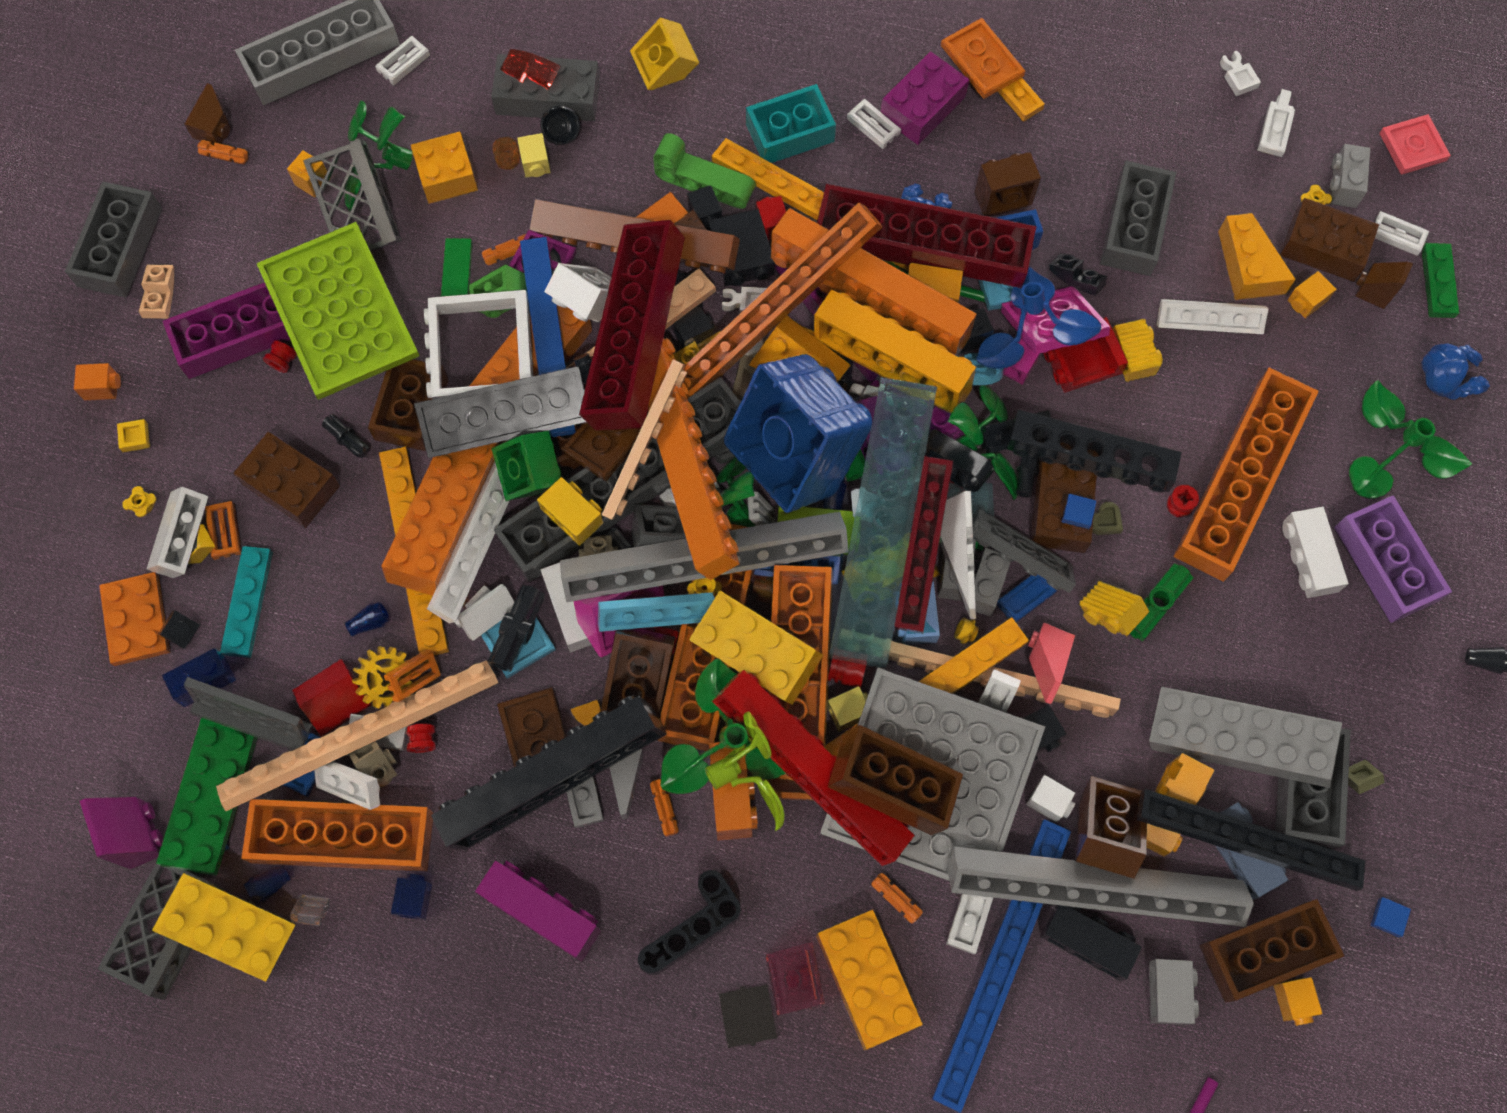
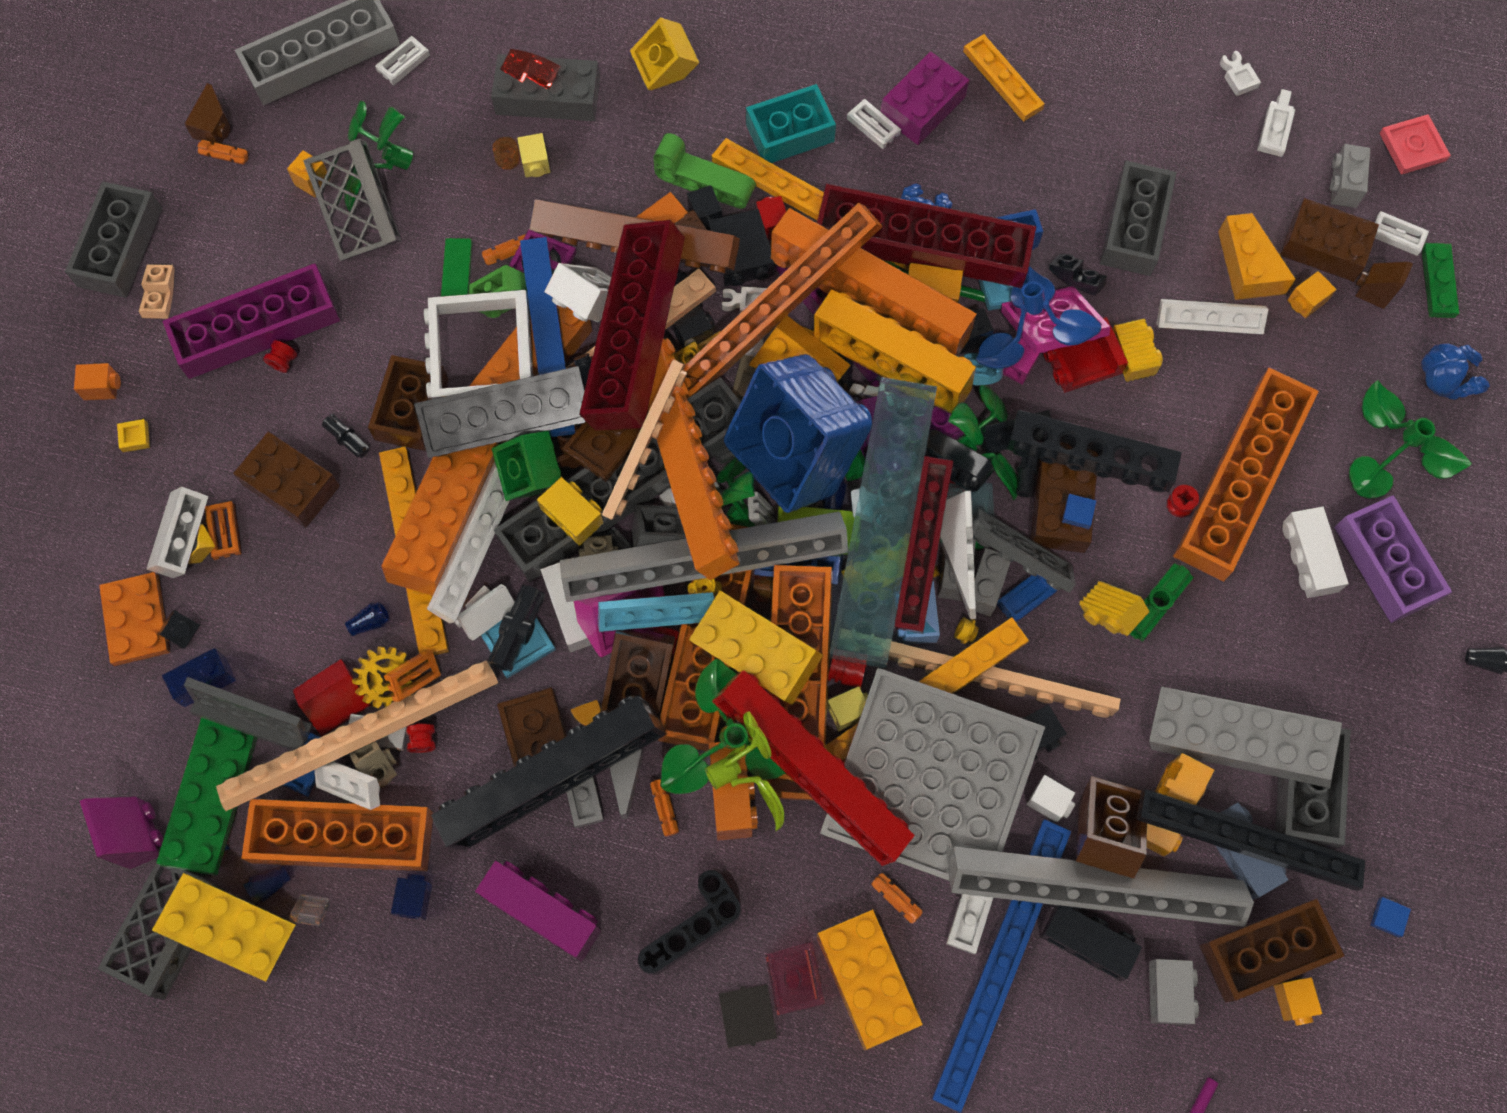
yellow plate [122,486,156,517] -> none
teal plate [220,546,273,658] -> none
lime plate [256,222,419,400] -> none
light orange brick [411,131,478,204] -> none
black hair [540,105,581,145] -> none
reddish brown brick [827,725,963,835] -> none
orange tile [940,18,1026,99] -> none
reddish brown brick [974,152,1041,217] -> none
white plate [978,669,1021,713] -> none
coral slope [1028,622,1075,704] -> none
olive tile [1092,502,1123,535] -> none
yellow plate [1300,185,1332,205] -> none
olive plate [1348,760,1384,794] -> none

